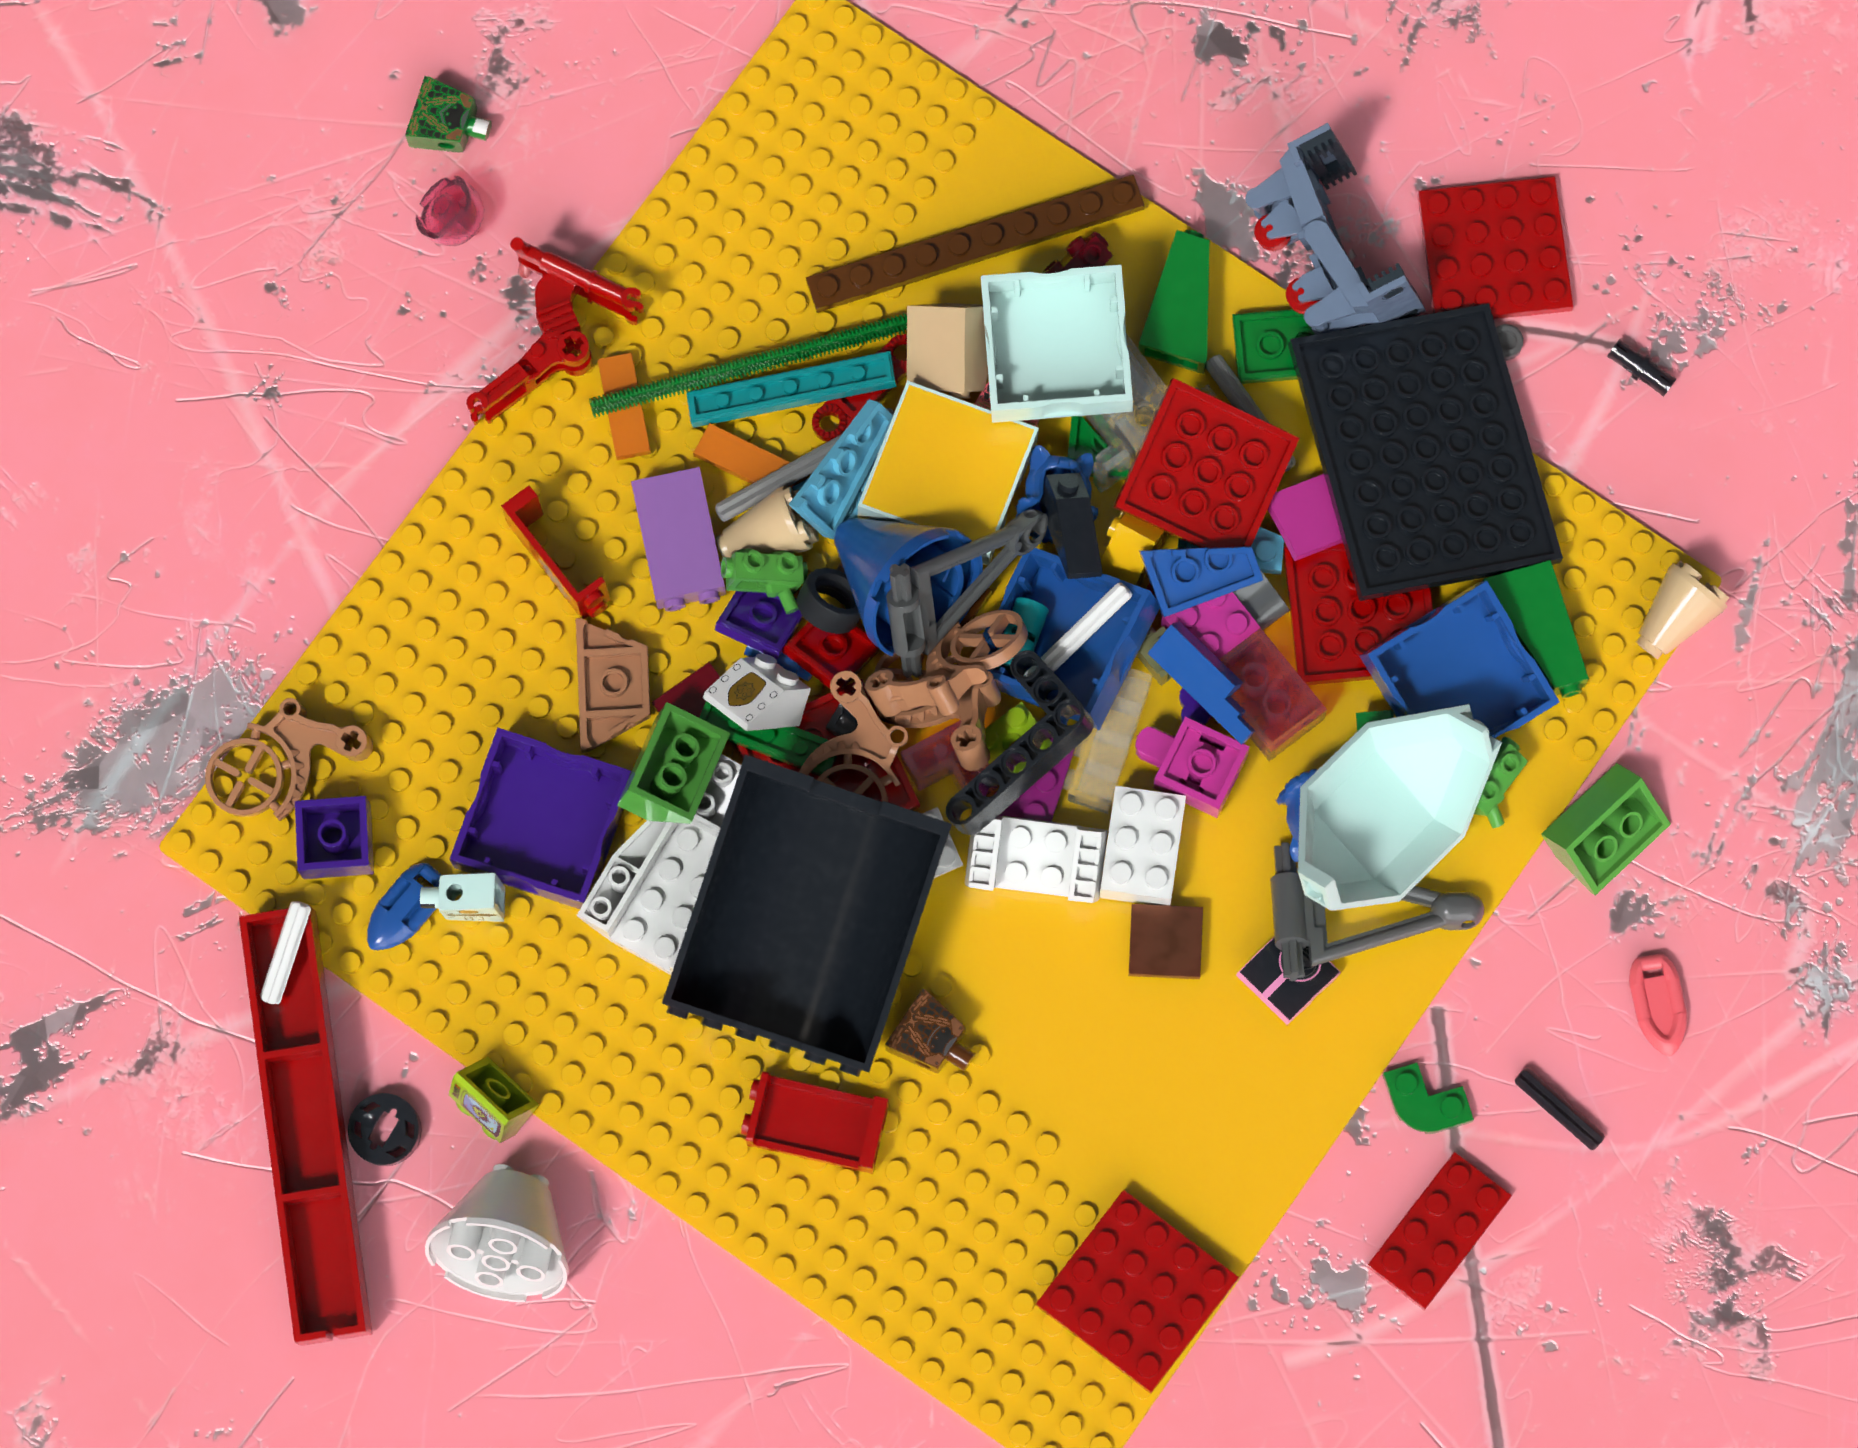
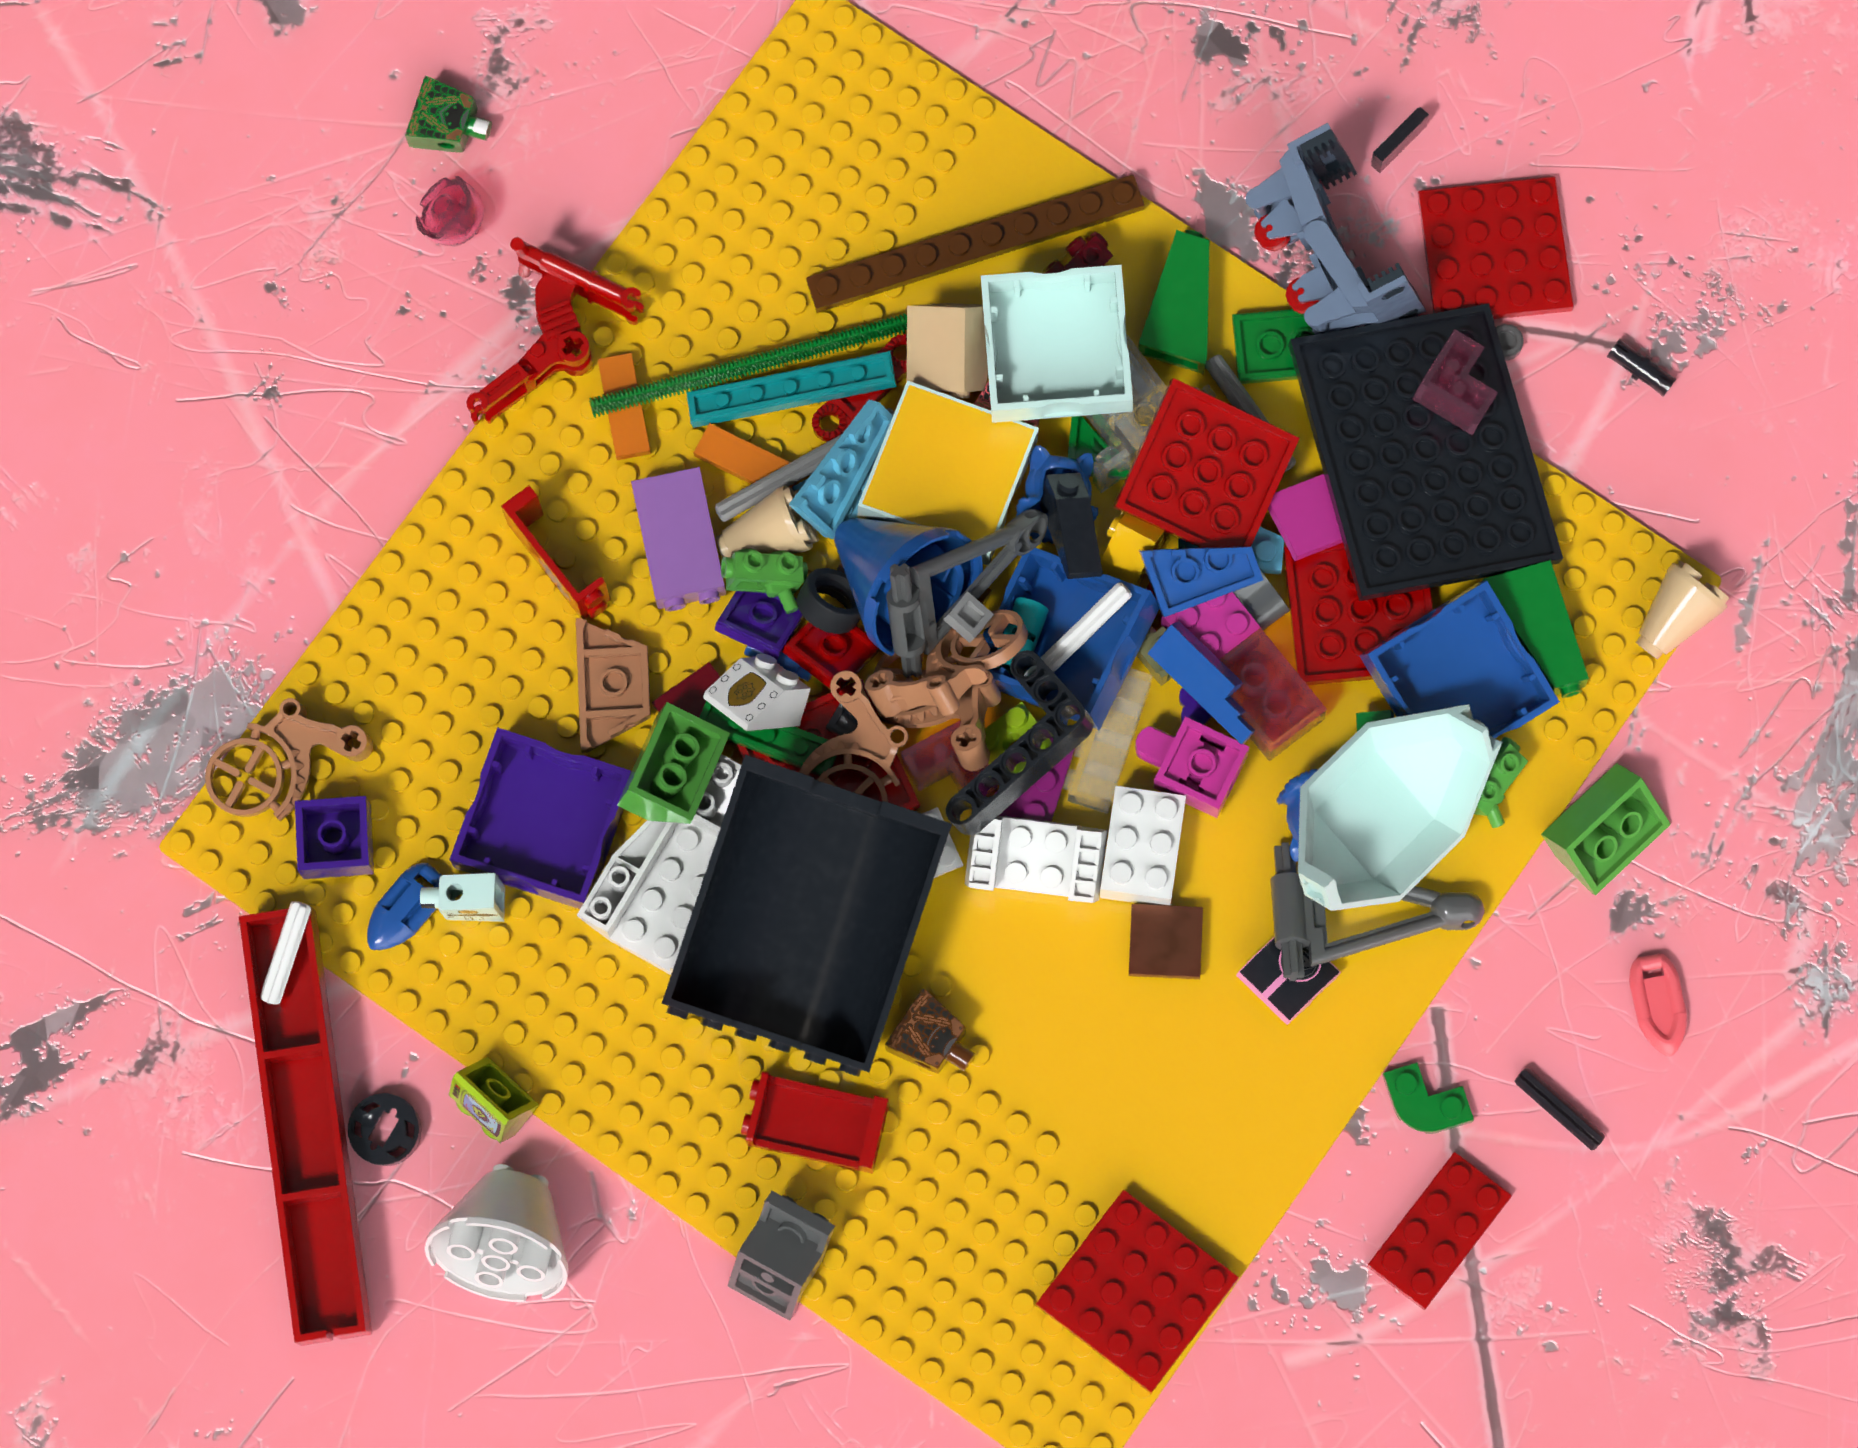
none -> dark grey bracket [727,1191,835,1321]
none -> light grey plate [943,591,994,643]
none -> black tile [1371,107,1429,173]
none -> clear pink brick [1413,329,1498,435]

